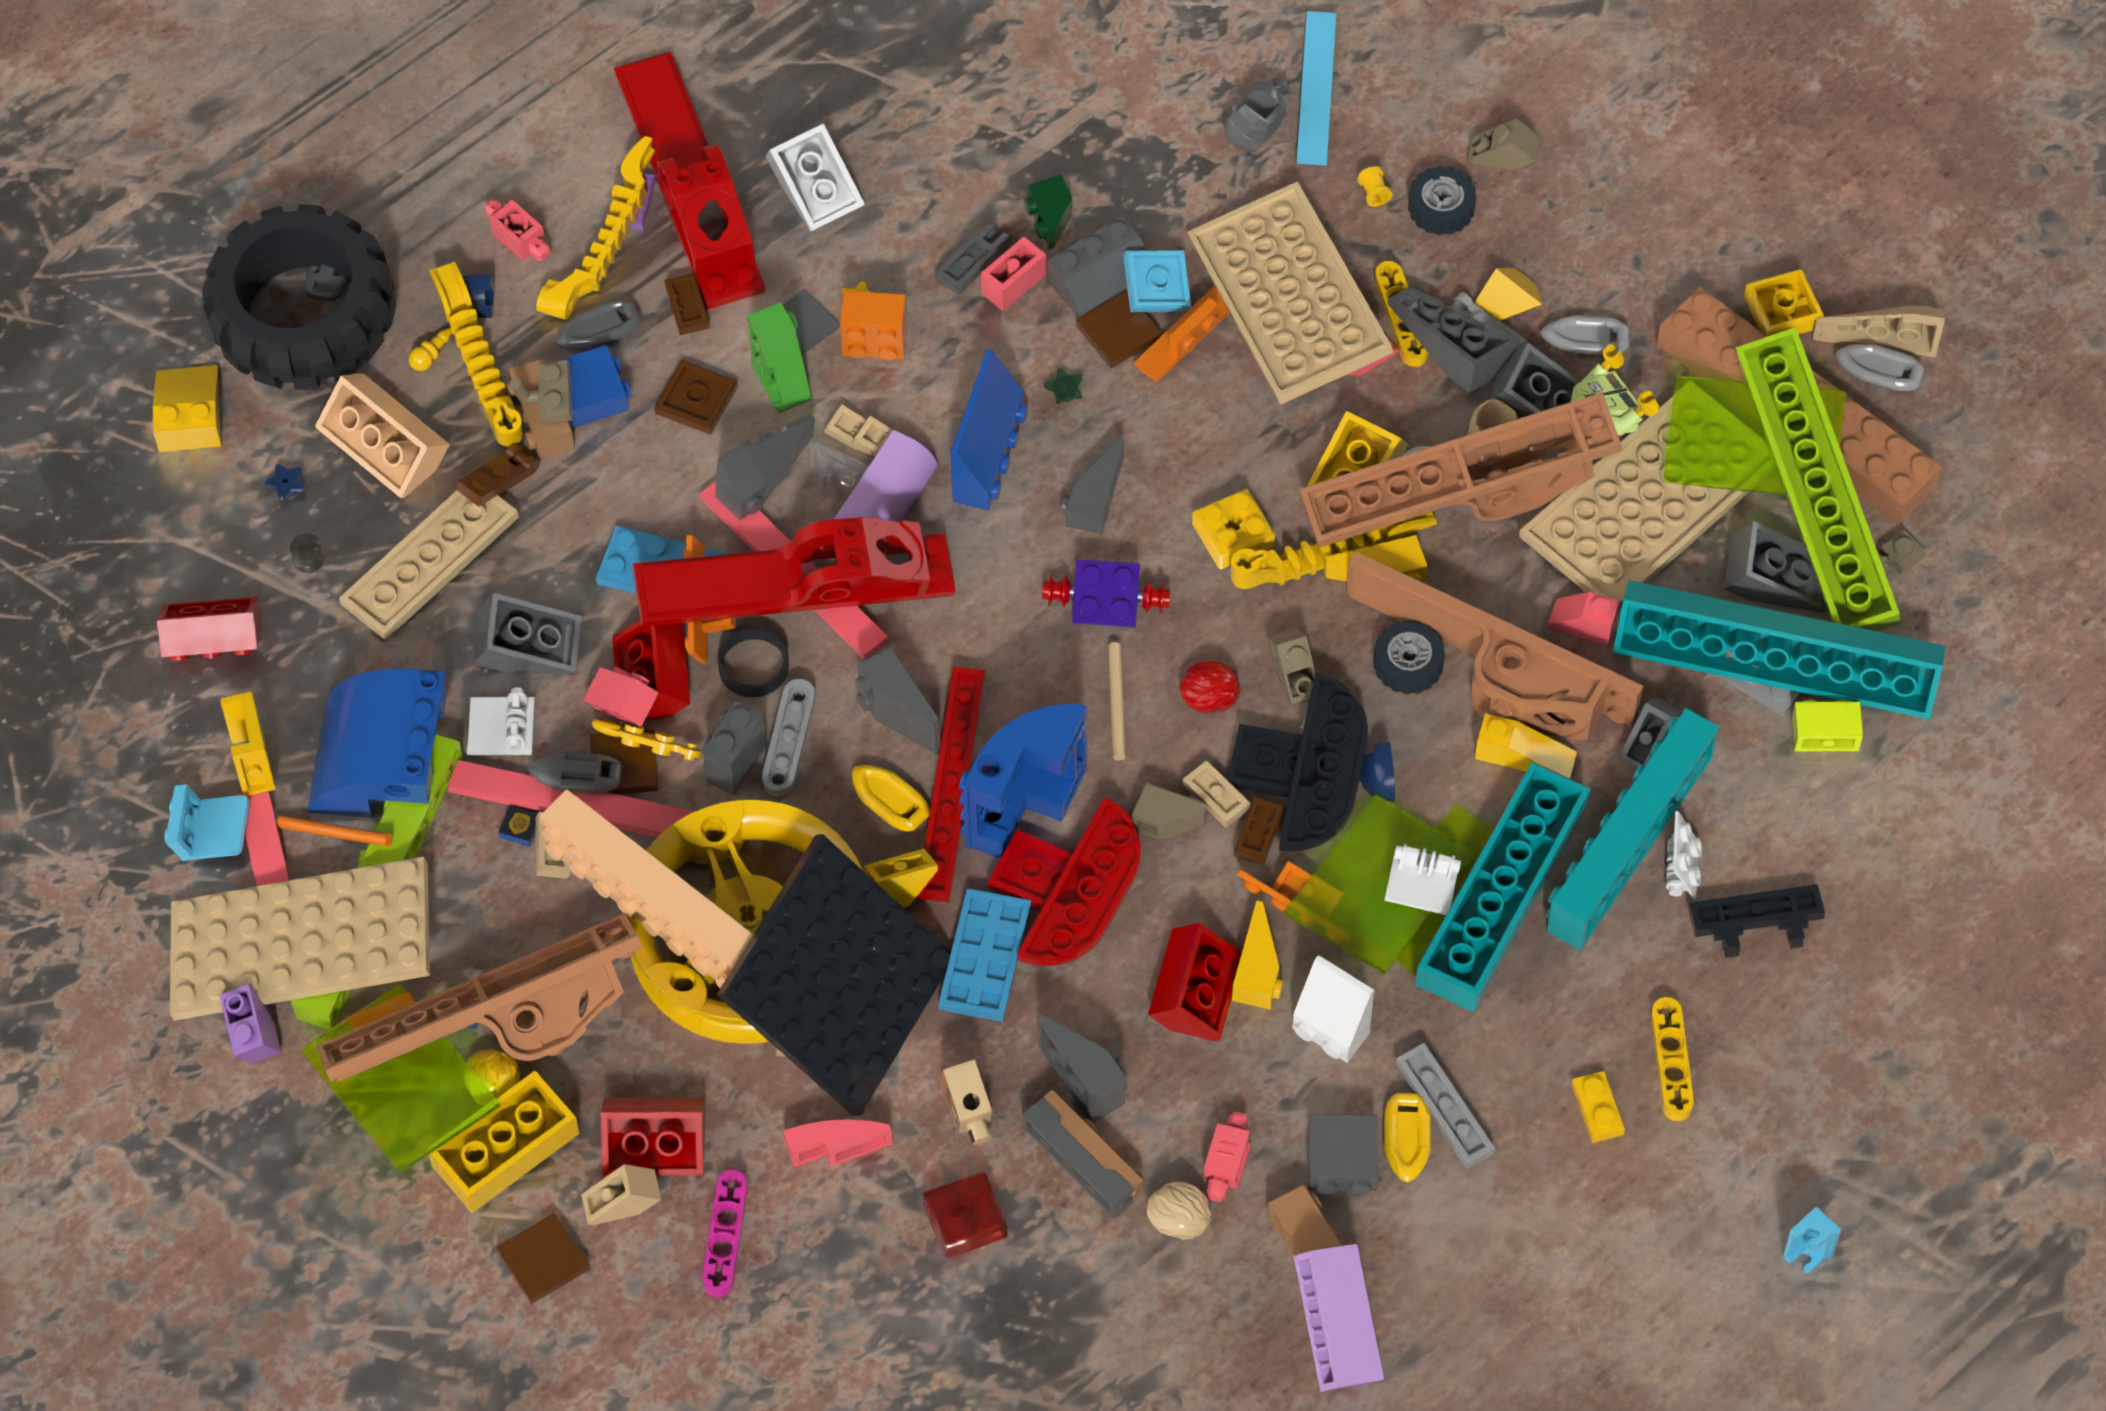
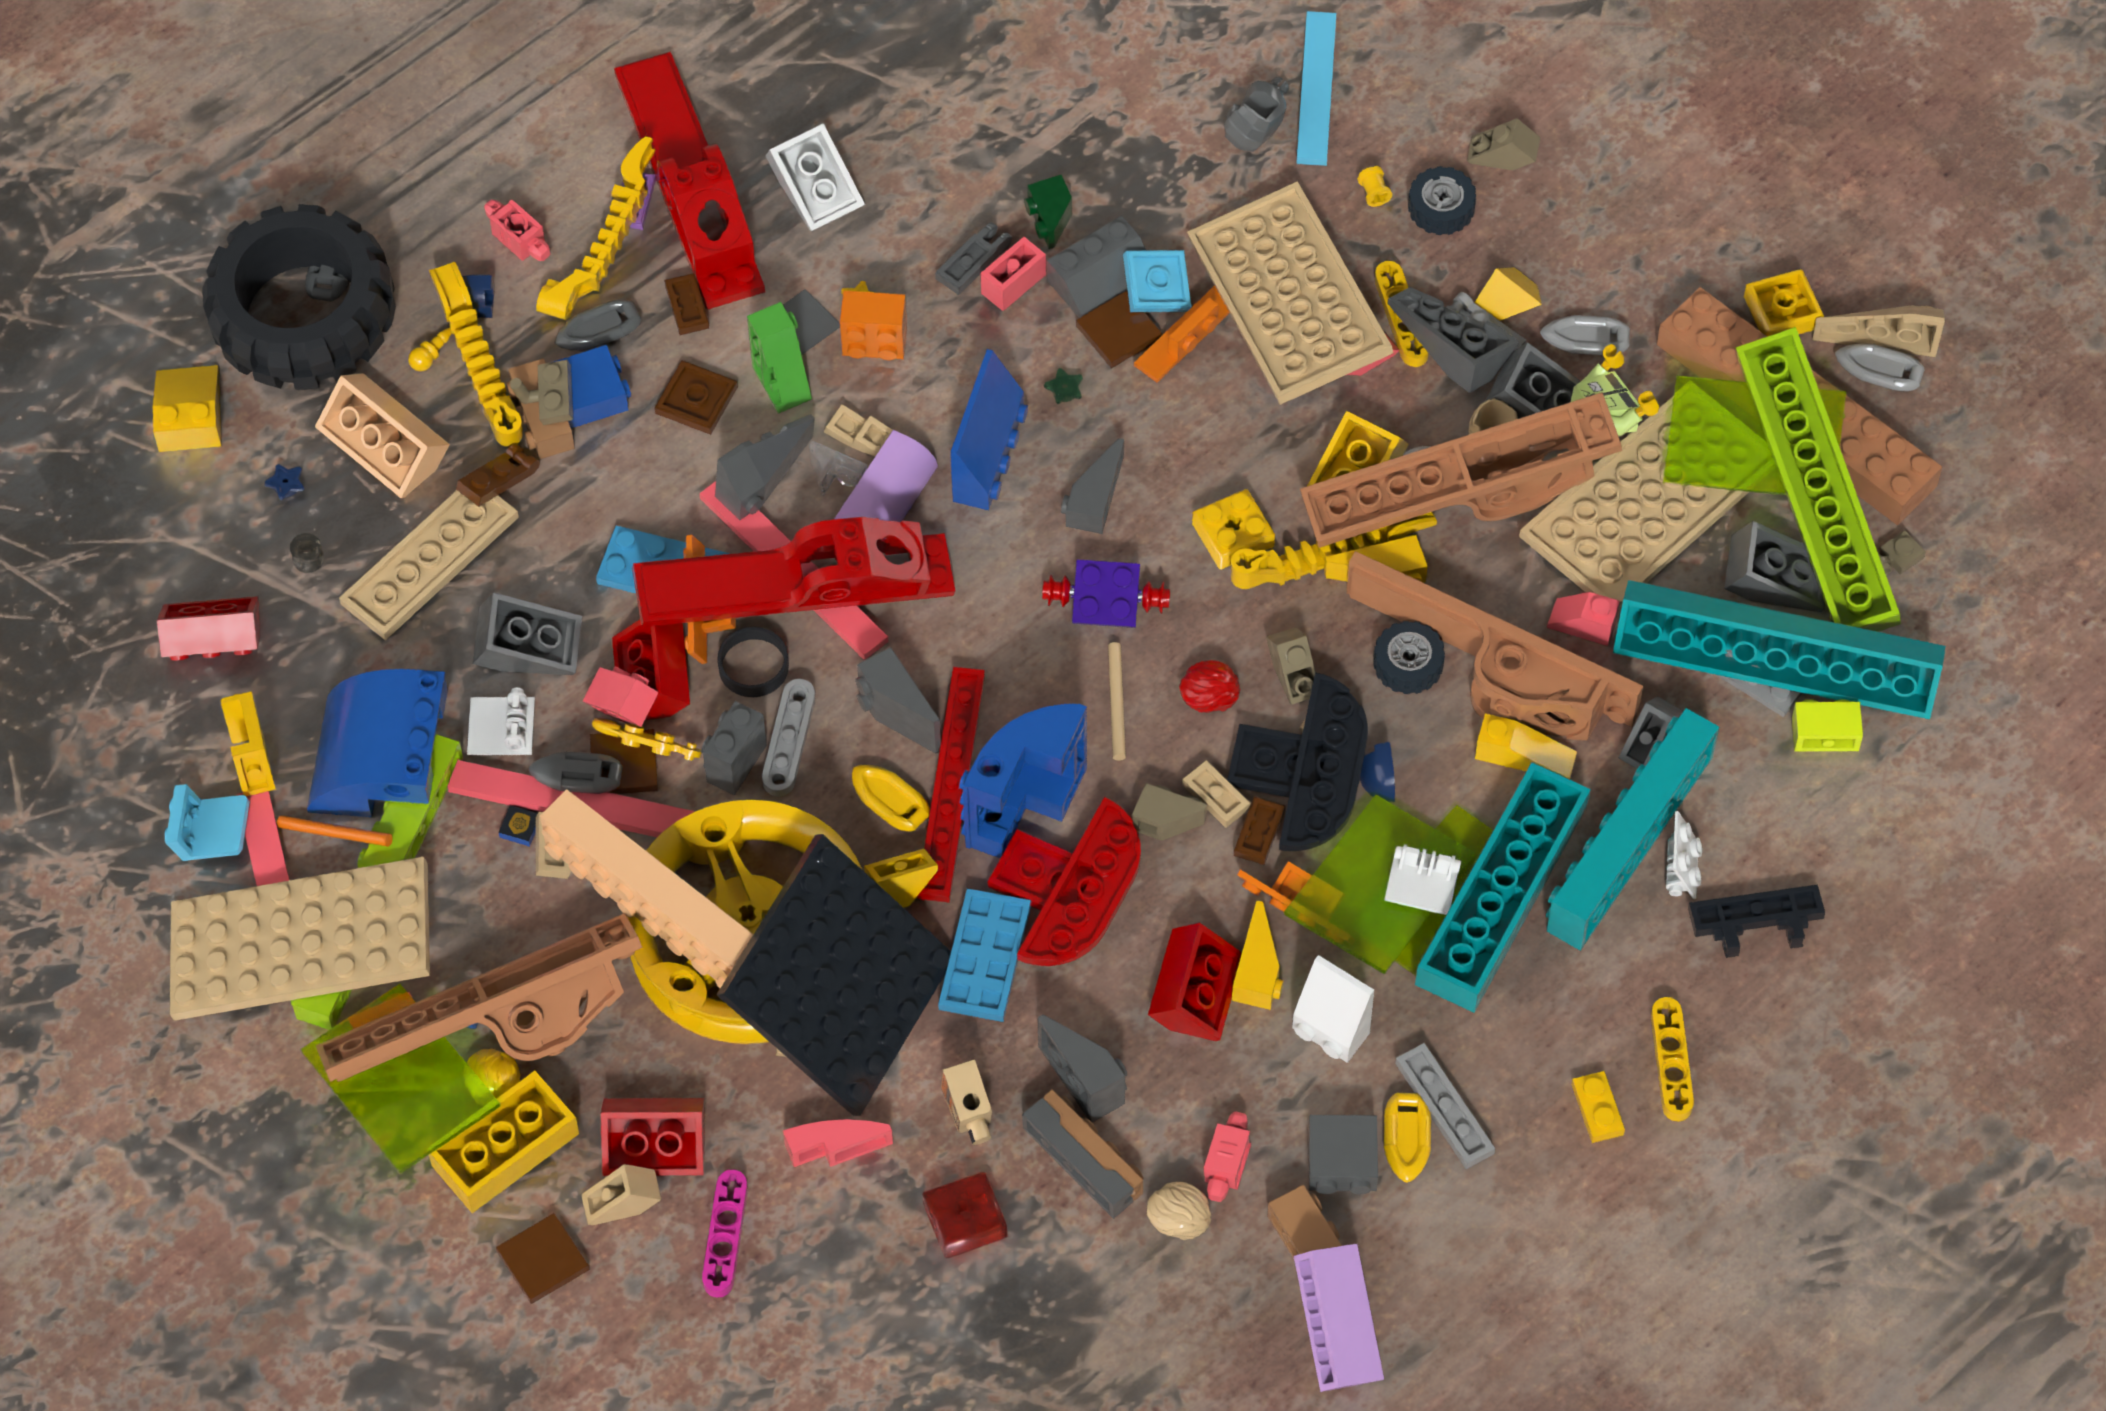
medium lavender slope [219,983,281,1064] -> none
medium azure hinge [1783,1207,1841,1273] -> none

